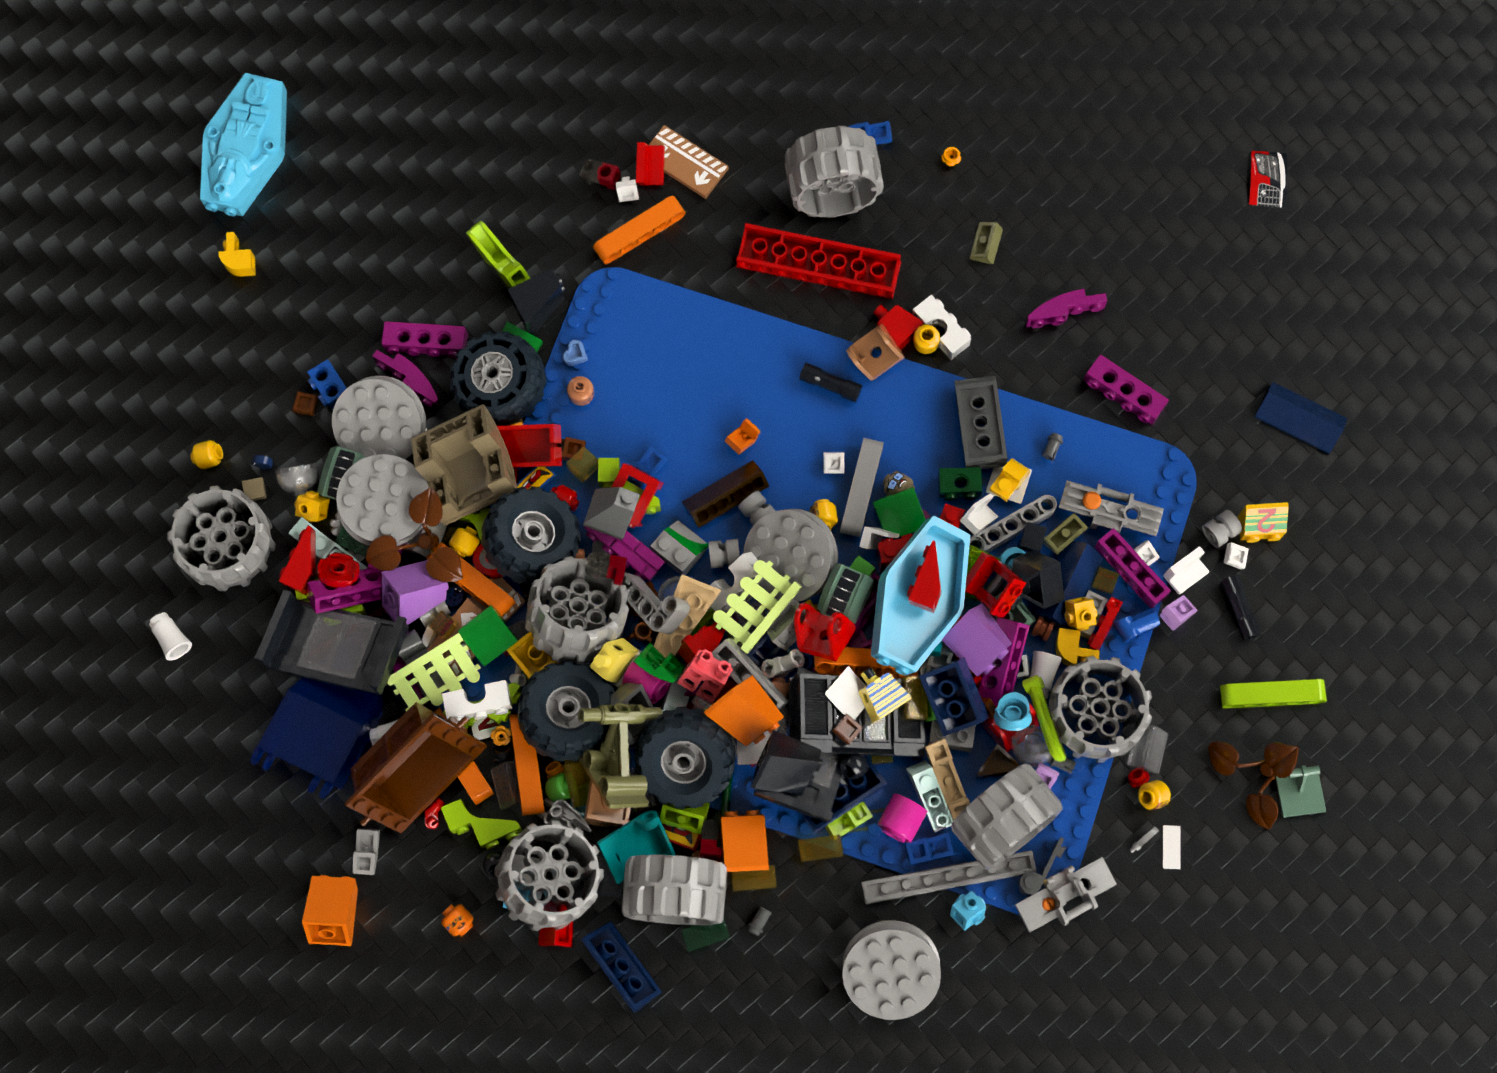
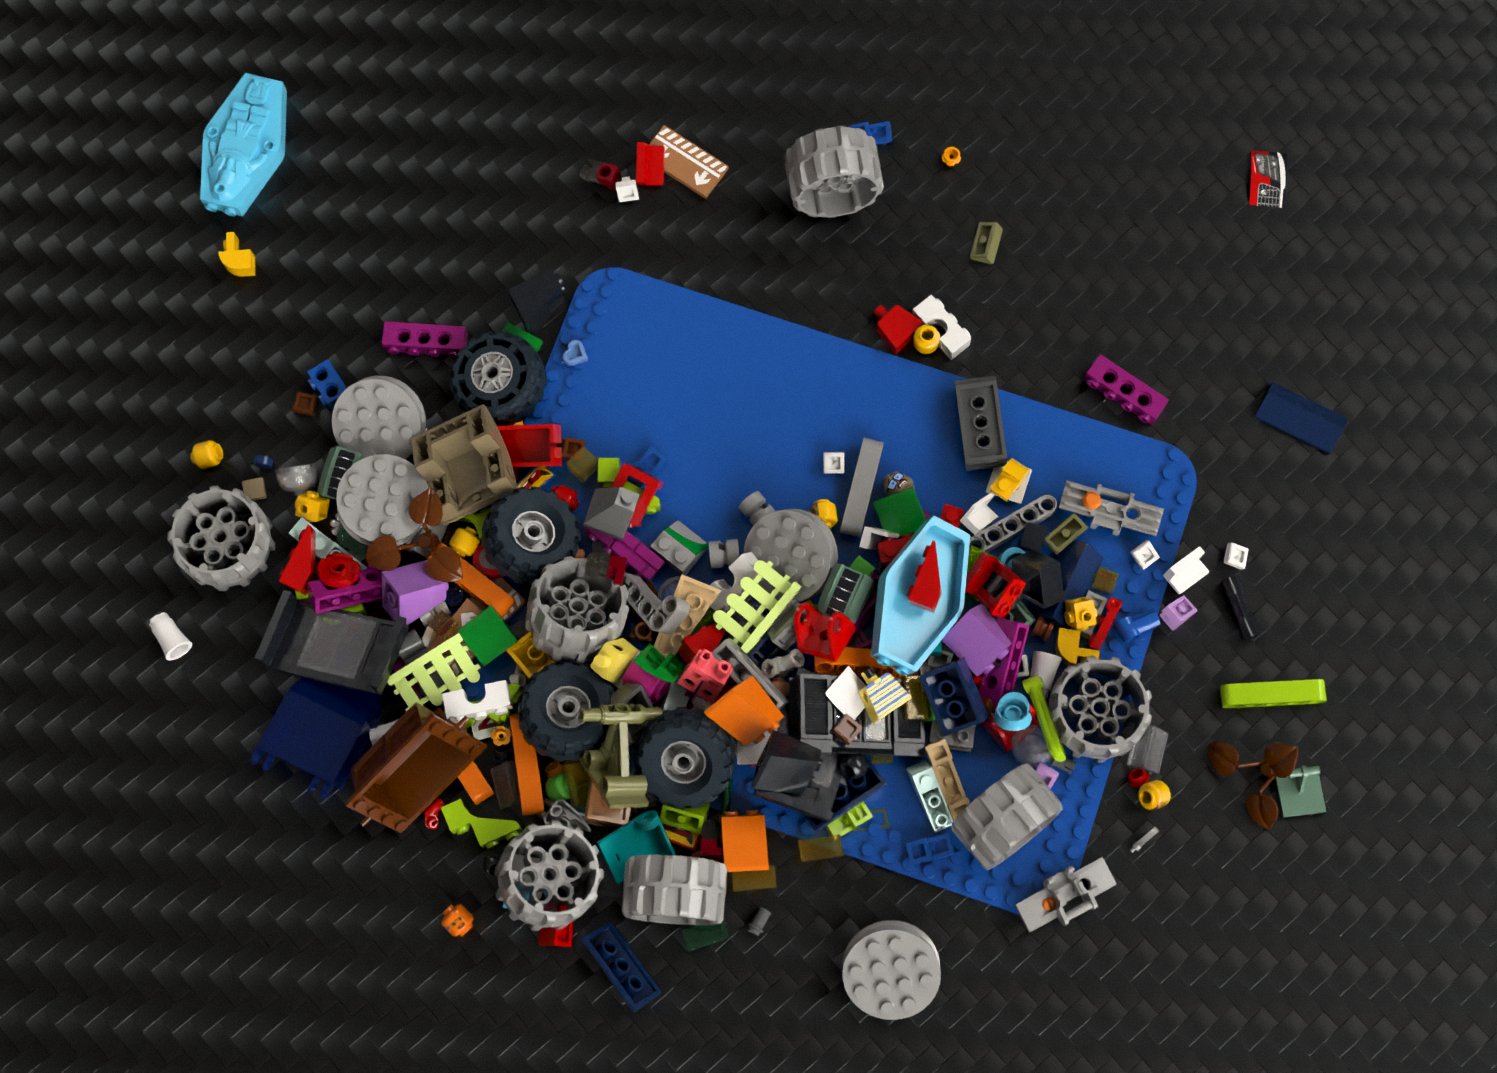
orange slope [302,875,358,946] -> none
light grey slope [352,828,380,875] -> none
magenta slope [372,350,441,409] -> none
lime arch [466,221,530,288] -> none
nougat head [567,376,594,406] -> none
orange beam [593,196,686,264] -> none
dark brown brick [682,460,769,528] -> none
orange bracket [725,418,761,455] -> none
red tile [736,223,901,299] -> none
black axle [799,362,863,403] -> none
medium nougat hose [846,323,905,381] -> none
light grey tile [861,850,1037,904] -> none
dark pink piece [877,793,928,843] -> none
dark green brick [938,467,982,501] -> none
medium azure brick [950,891,986,931] -> none
dark brown slope [976,744,1021,779] -> none
dark grey door [1017,837,1066,896] -> none
magenta slope [1026,289,1107,328] -> none
dark grey pin [1042,433,1063,461] -> none
magenta brick [1095,528,1171,609] -> none
white sticker [1163,825,1180,869] -> none
light grey wheel [1202,509,1243,548] -> none
yellow slope [1237,502,1289,543] -> none

